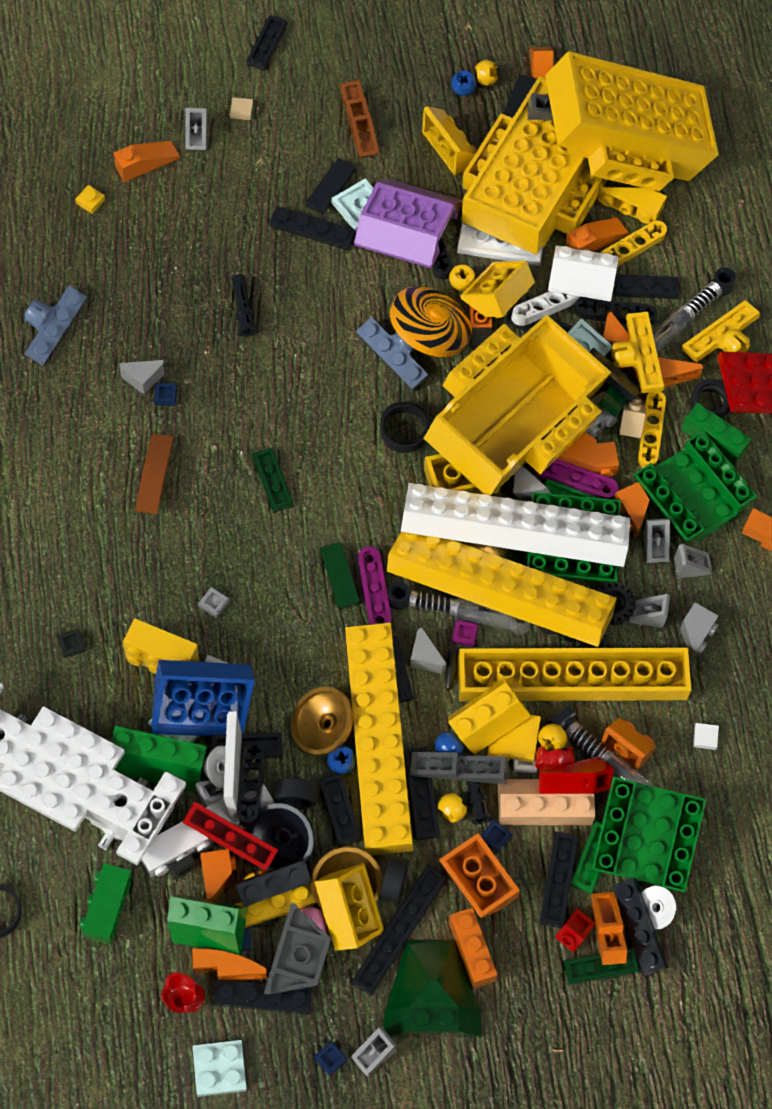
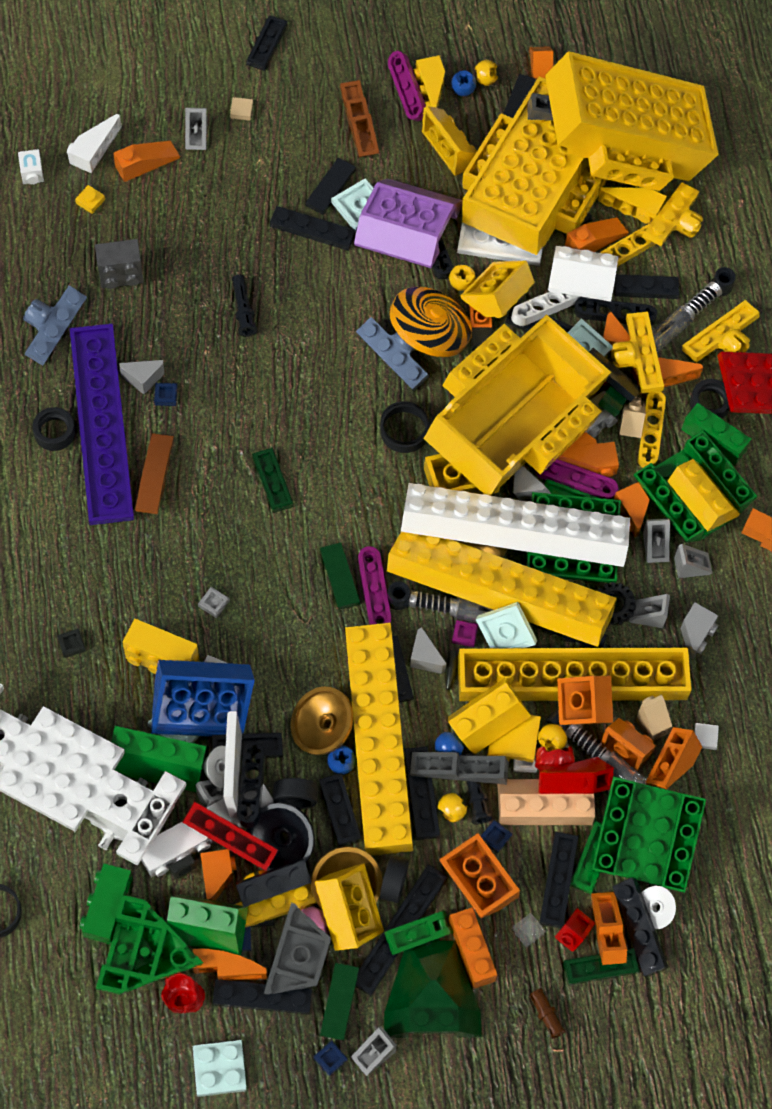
none -> white brick [18,149,44,184]
none -> black tyre [33,407,75,451]
none -> white slope [67,114,122,173]
none -> dark purple plate [70,324,134,525]
none -> flat silver brick [95,239,144,289]
none -> green wedge [96,895,204,995]
none -> dark green tile [320,963,360,1041]
none -> green plate [384,910,453,955]
none -> magenta plate [388,51,426,121]
none -> yellow slope [413,55,445,108]
none -> light aqua plate [476,602,537,648]
none -> clear plate [512,913,546,948]
none -> reddish brown pin [529,988,566,1039]
none -> orange slope [557,676,613,725]
none -> tan slope [636,695,672,741]
none -> yellow plate [643,182,703,246]
none -> orange slope [645,727,702,789]
none -> yellow slope [667,459,740,532]

